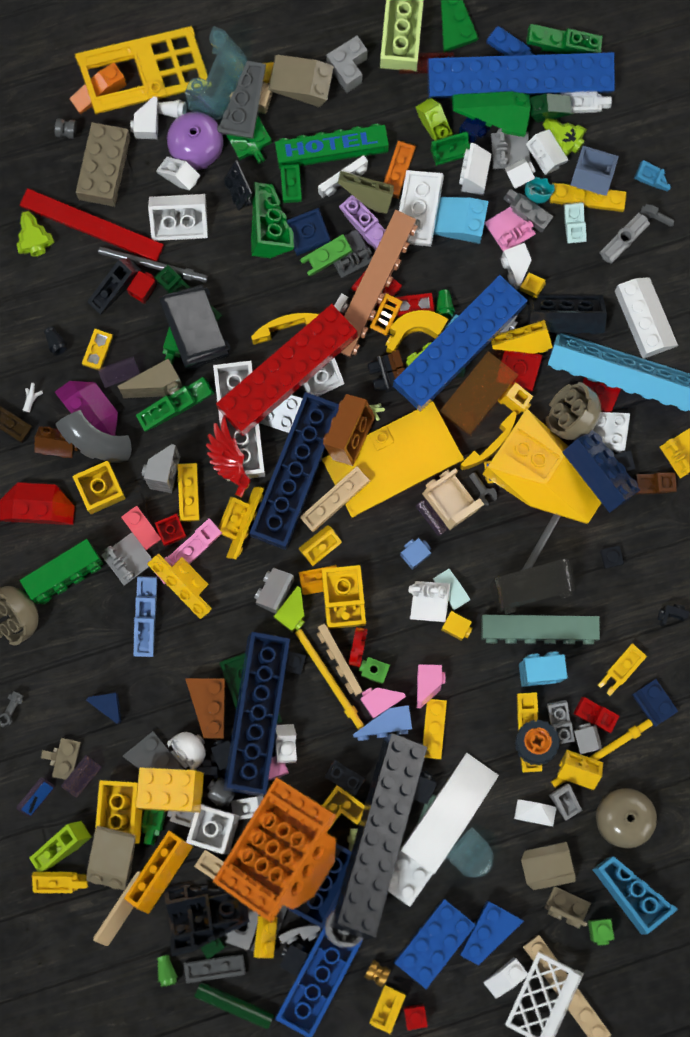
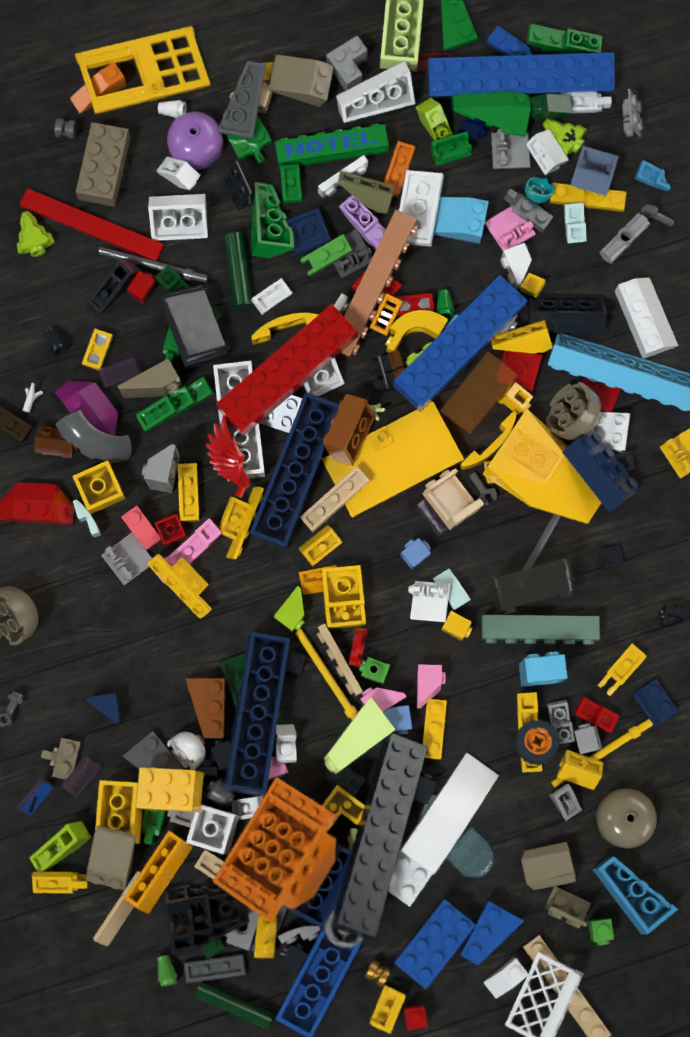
green brick [19,539,103,605] -> none
white slope [130,97,159,139] -> none
medium blue slope [134,576,157,657] -> none
clear light blue windscreen [185,26,247,120] -> none
light grey slope [255,568,294,614] -> none
white slope [459,143,491,195] -> none
white brick [505,158,536,188] -> none
white slope [514,799,556,827] -> none
reddish brown slope [634,473,677,494] -> none
none -> light aqua slope [73,500,101,538]
none -> dark green brick [224,232,253,309]
none -> white plate [251,278,292,315]
none -> yellowish green slope [324,698,395,774]
none -> white wedge [336,61,415,123]
none -> light grey hinge [622,89,643,137]

